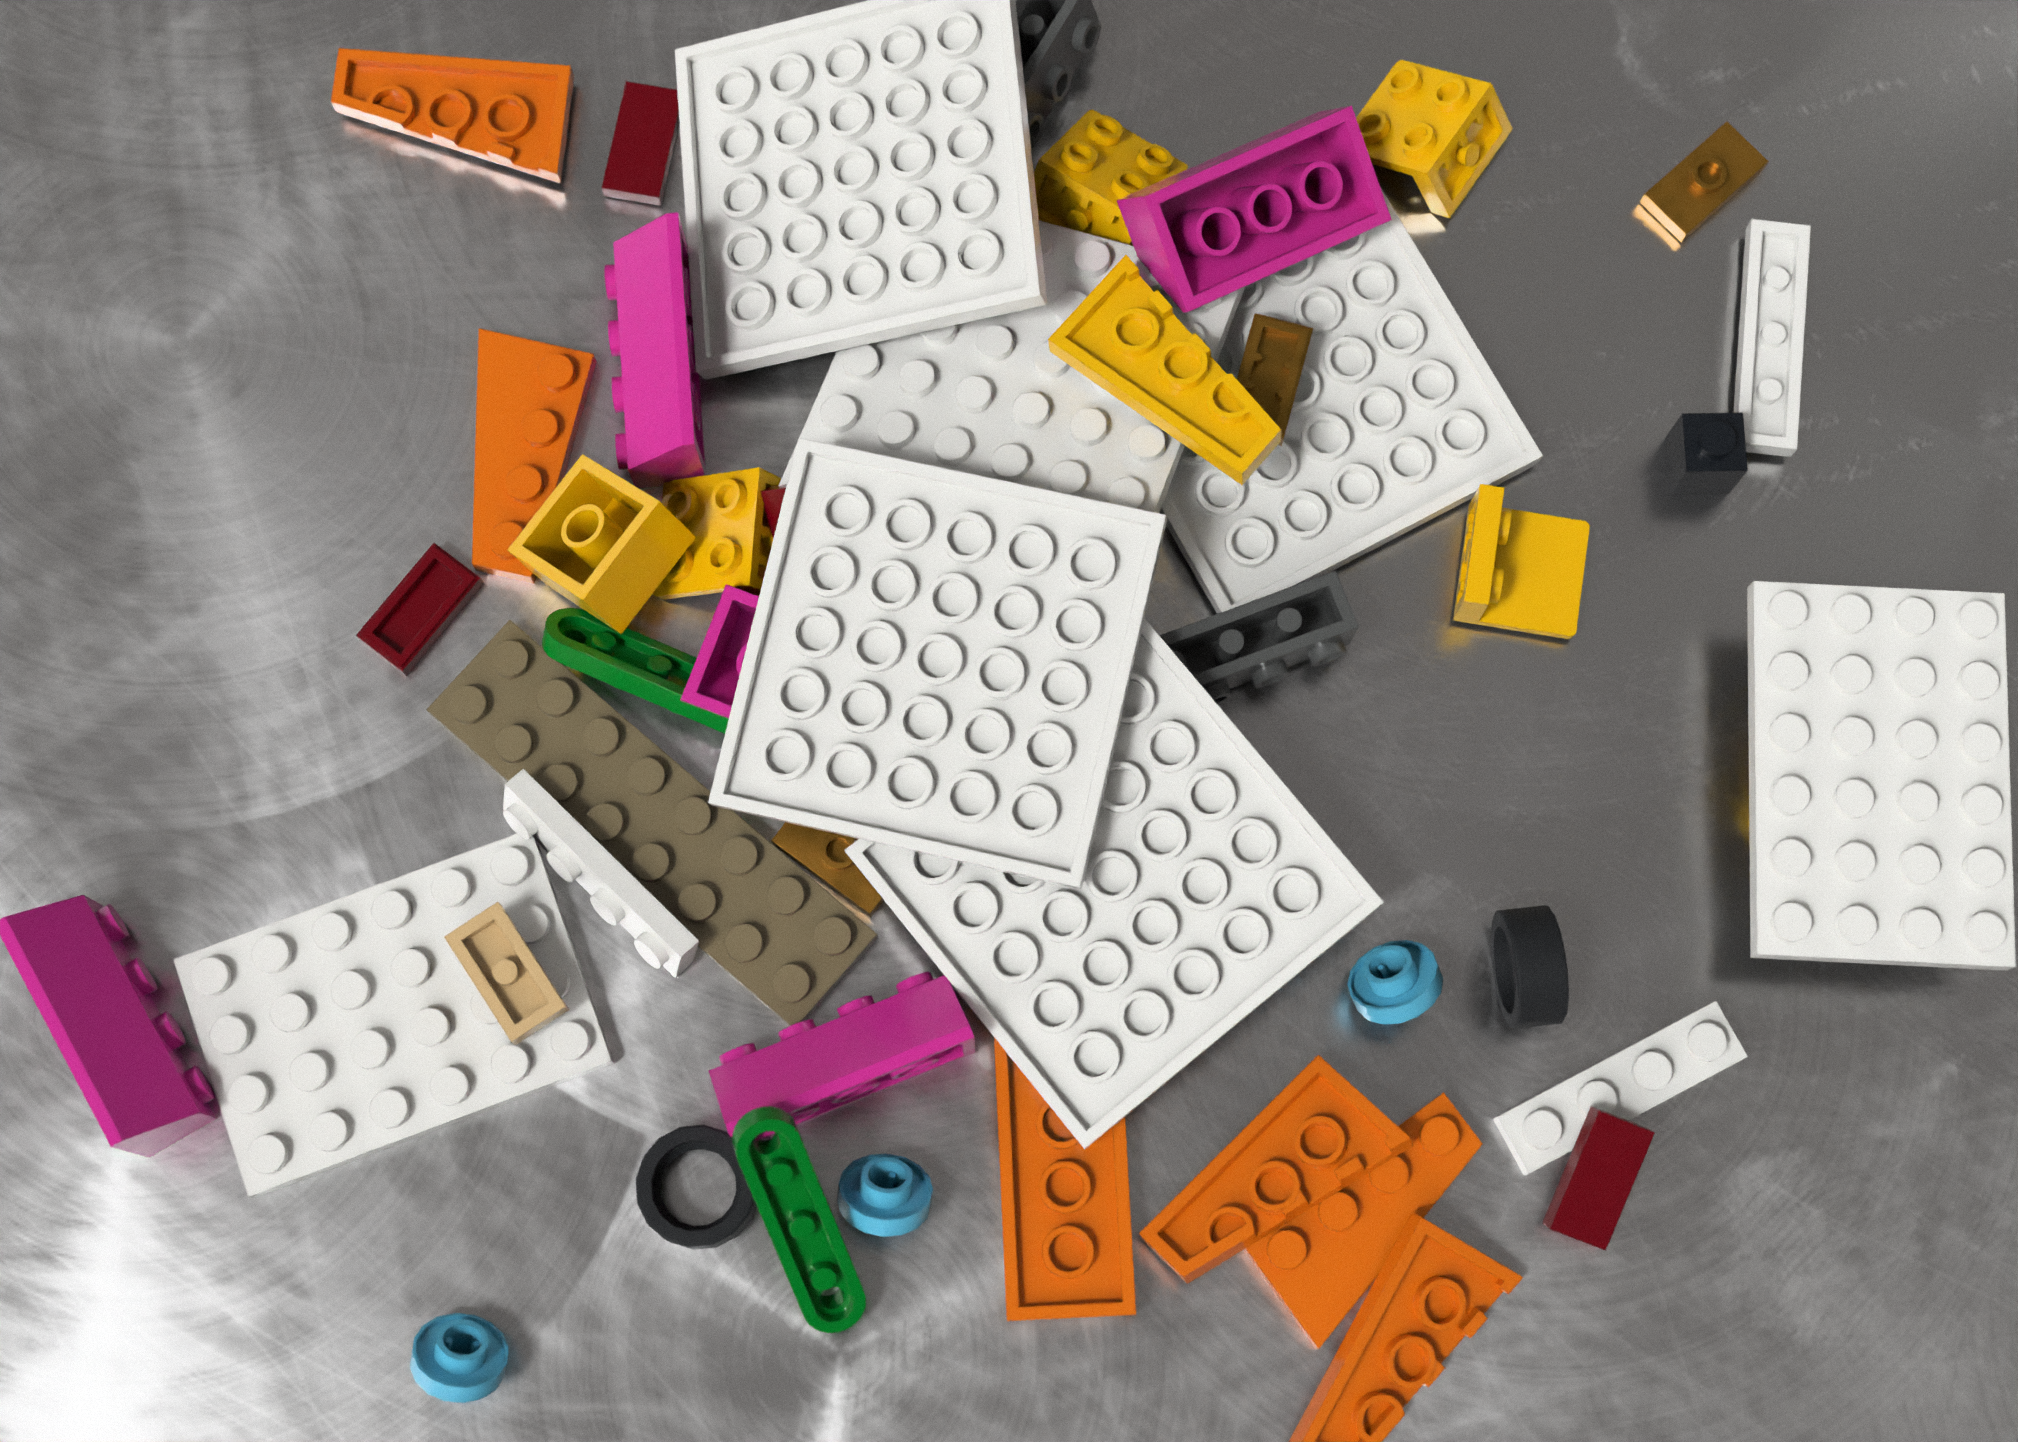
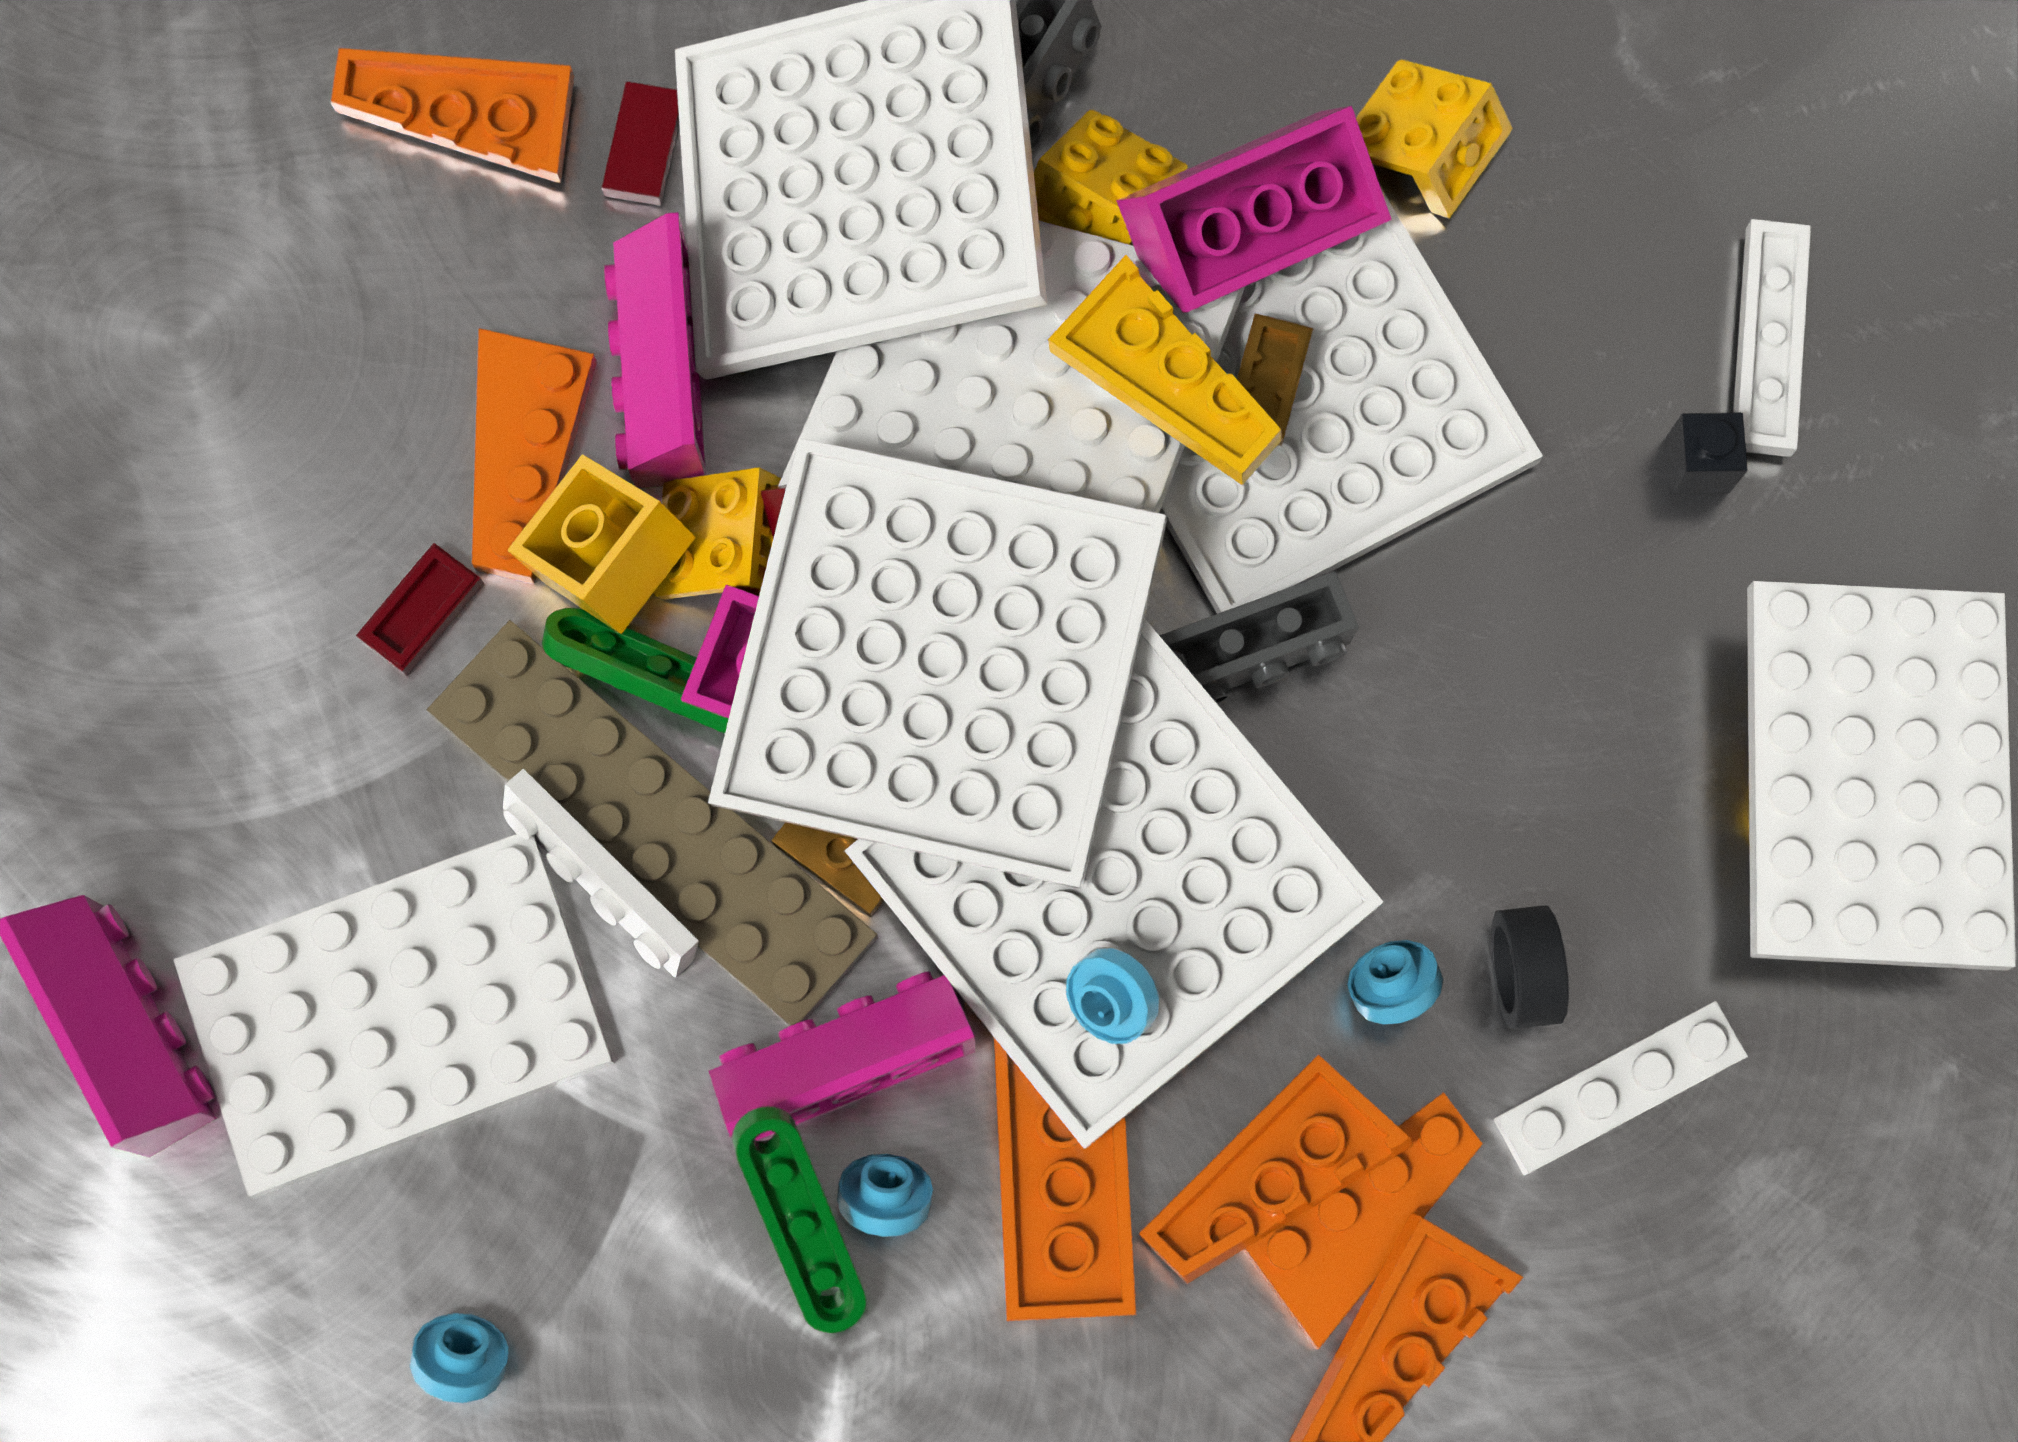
tan plate [444,902,569,1045] -> none
black tyre [636,1125,757,1250] -> none
yellow bracket [1453,484,1590,639] -> none
dark red tile [1542,1106,1655,1251] -> none
pearl gold plate [1640,121,1769,243] -> none
none -> medium azure plate [1066,948,1159,1044]

